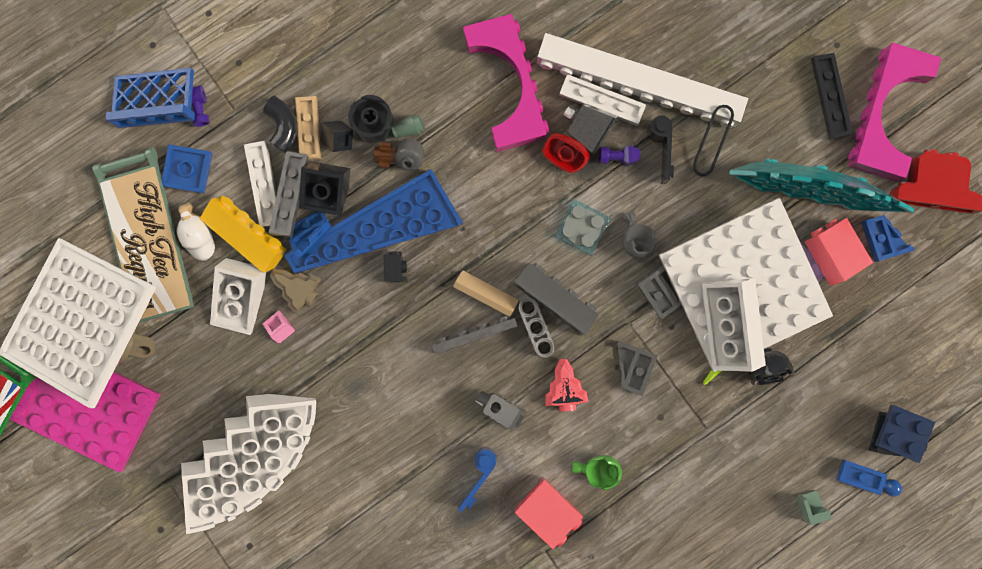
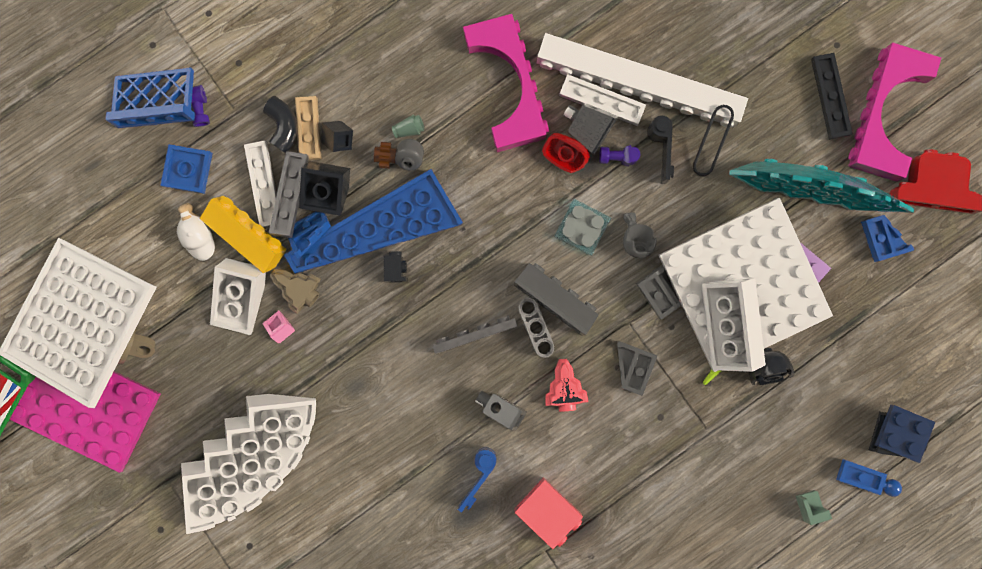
flag [93,147,194,323] -> none
black brick [348,95,394,143] -> none
tan tile [453,271,519,317] -> none
bright green hair [571,455,622,490] -> none
coral brick [804,218,873,286] -> none

